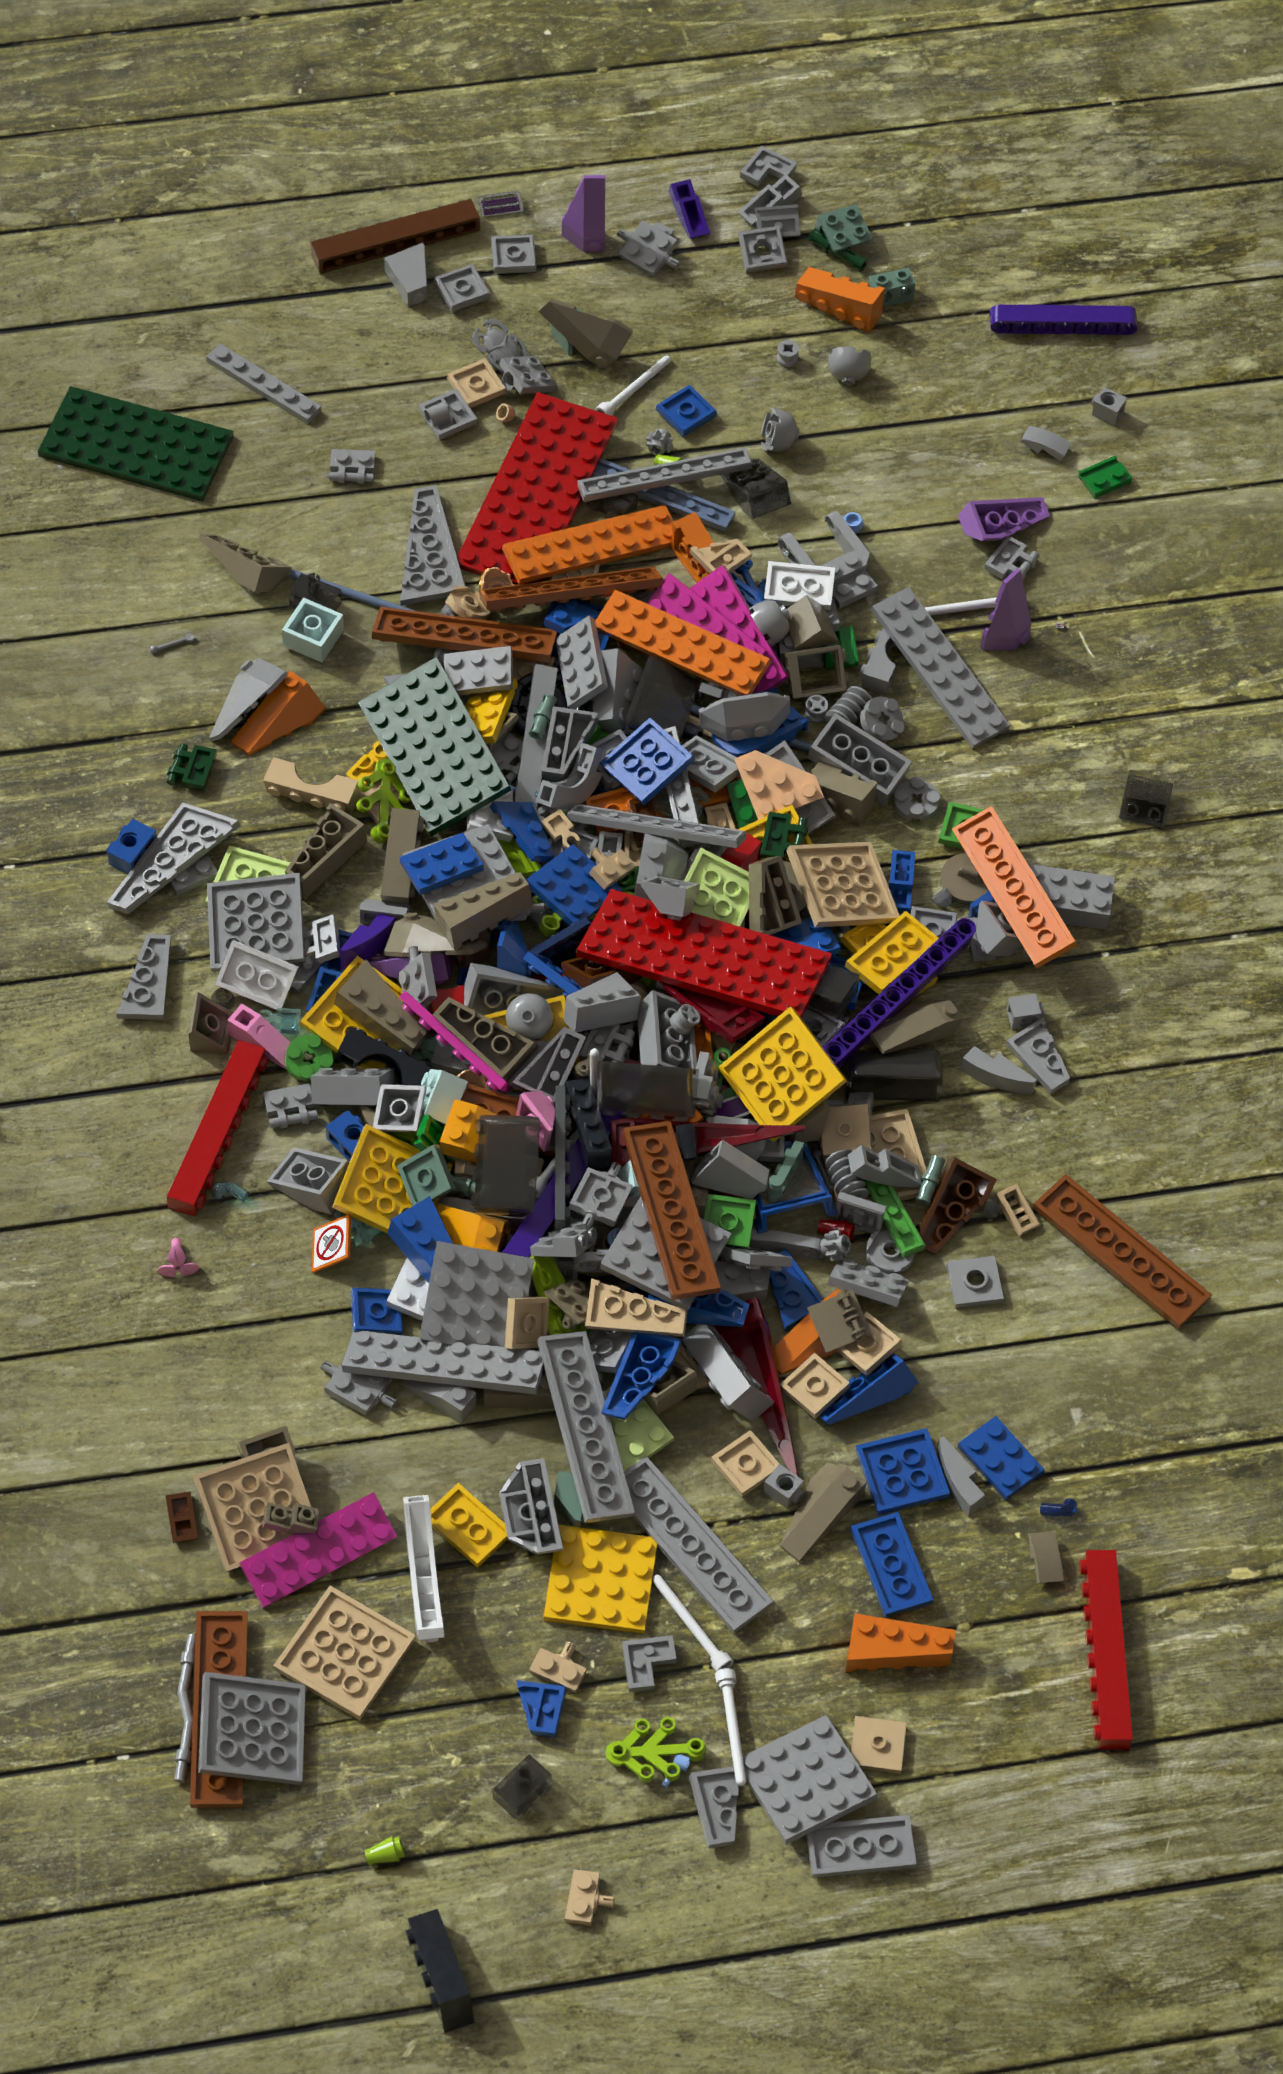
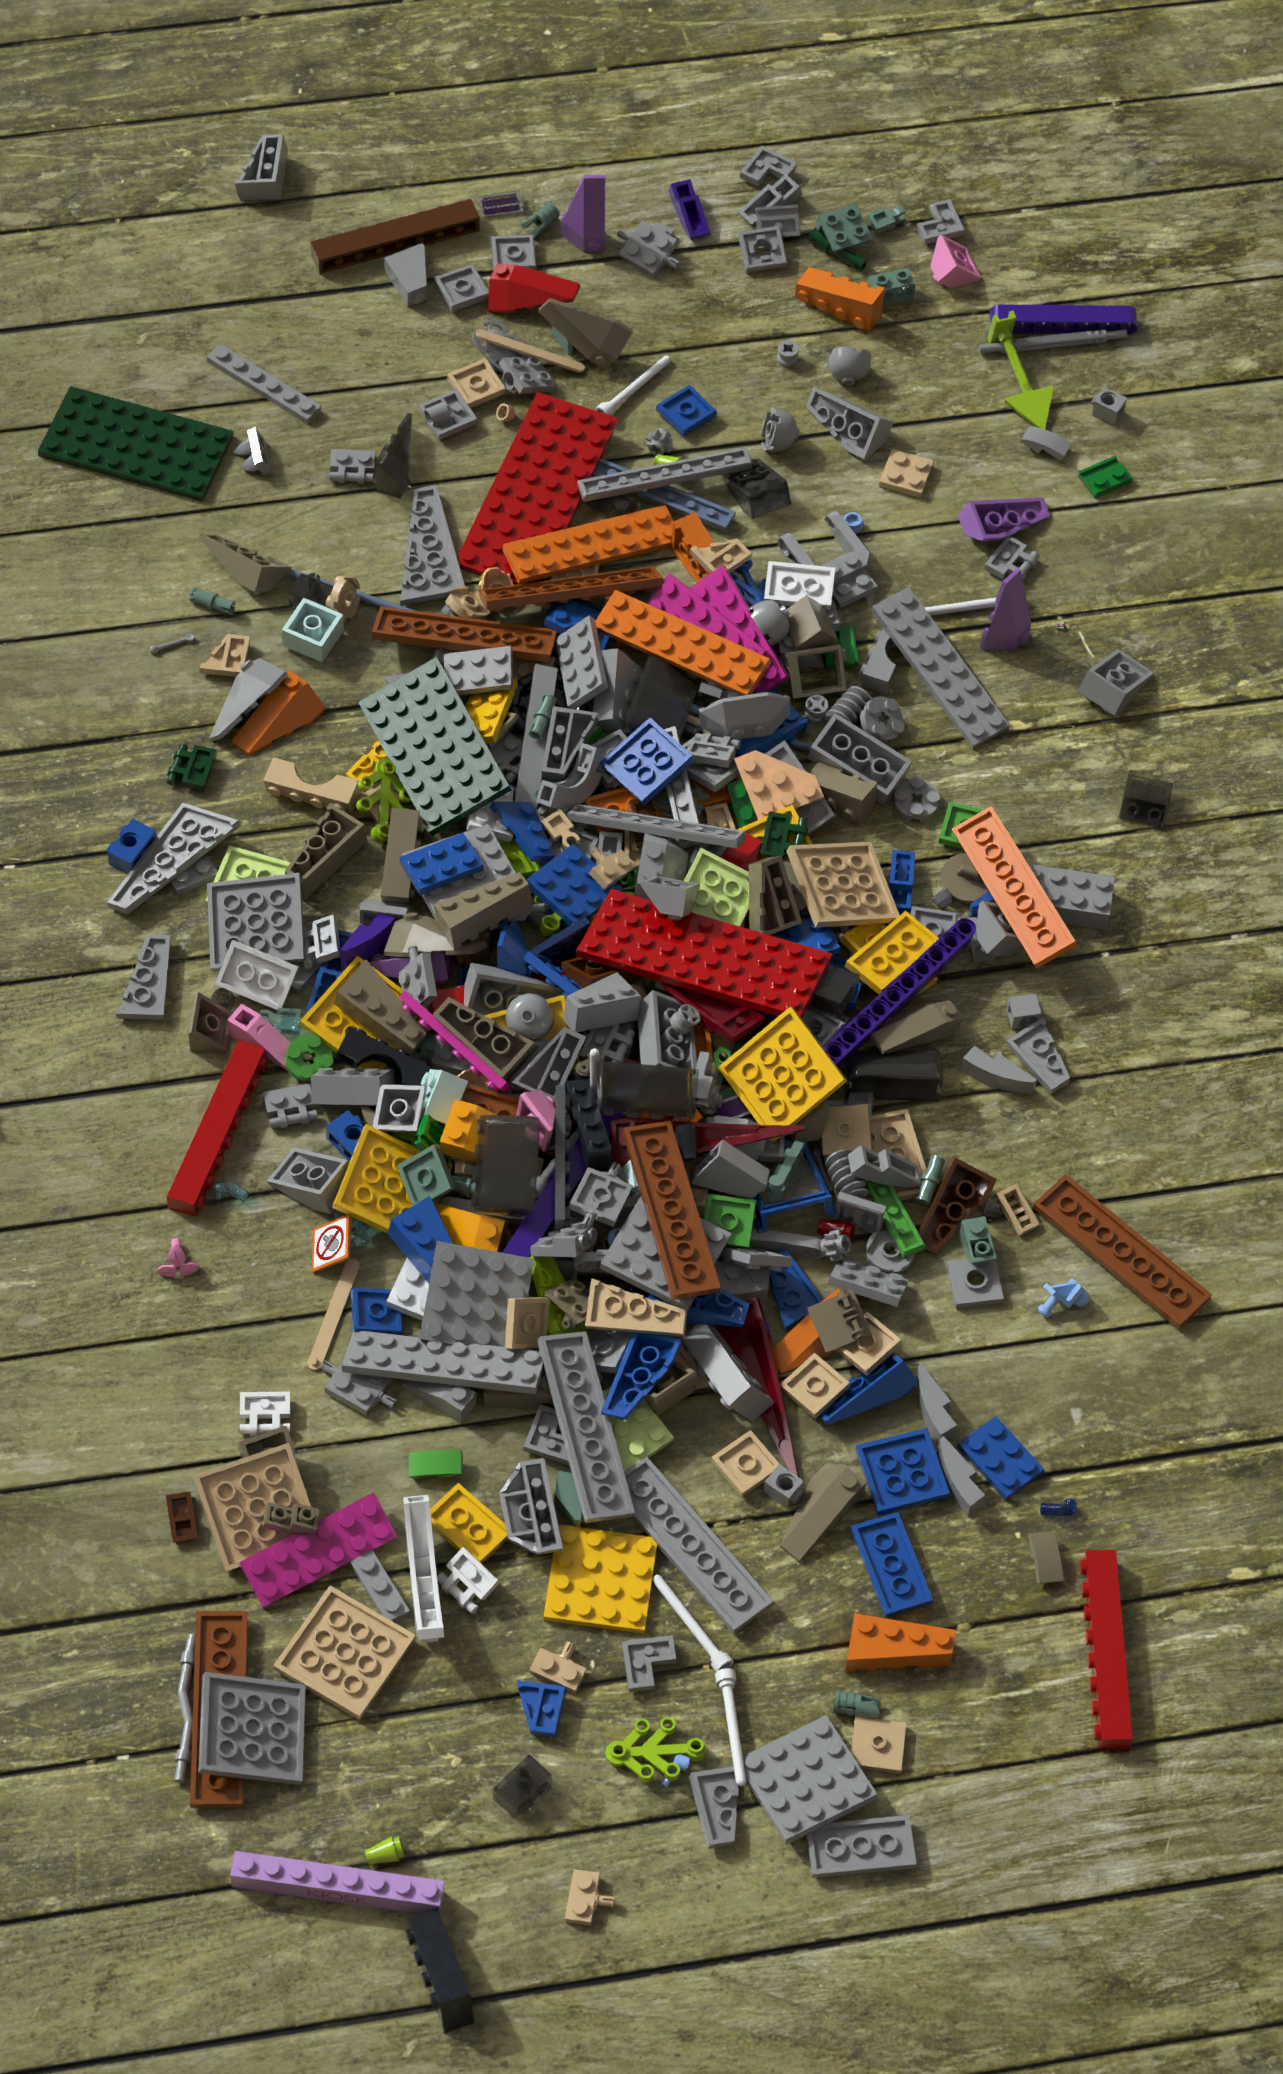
none -> sand green pin [189,588,236,615]
none -> tan wing [200,634,250,677]
none -> lavender brick [230,1851,444,1915]
none -> light grey wedge [234,134,288,200]
none -> light grey tile [234,427,272,476]
none -> white plate [240,1391,290,1437]
none -> tan piece [308,1259,360,1371]
none -> tan plate [326,576,360,622]
none -> light grey plate [350,1550,410,1623]
none -> clear smoke wedge [375,413,412,499]
none -> bright green slope [409,1450,463,1479]
none -> white plate [437,1547,501,1614]
none -> tan piece [476,329,585,373]
none -> red wedge [488,264,581,314]
none -> sand green hinge [521,202,560,238]
none -> light grey plate [523,1404,570,1466]
none -> light grey plate [686,732,741,768]
none -> light grey wedge [806,386,894,459]
none -> sand green hinge [833,1690,881,1718]
none -> sand green plate [867,206,906,234]
none -> tan plate [879,449,934,498]
none -> light grey slope [916,1364,957,1445]
none -> light grey plate [917,199,964,245]
none -> bright pink slope [931,235,982,288]
none -> sand green slope [959,1216,997,1265]
none -> light grey axle [979,329,1127,353]
none -> lime piece [987,310,1053,429]
none -> light blue piece [1038,1279,1089,1317]
none -> light grey slope [1078,649,1154,716]

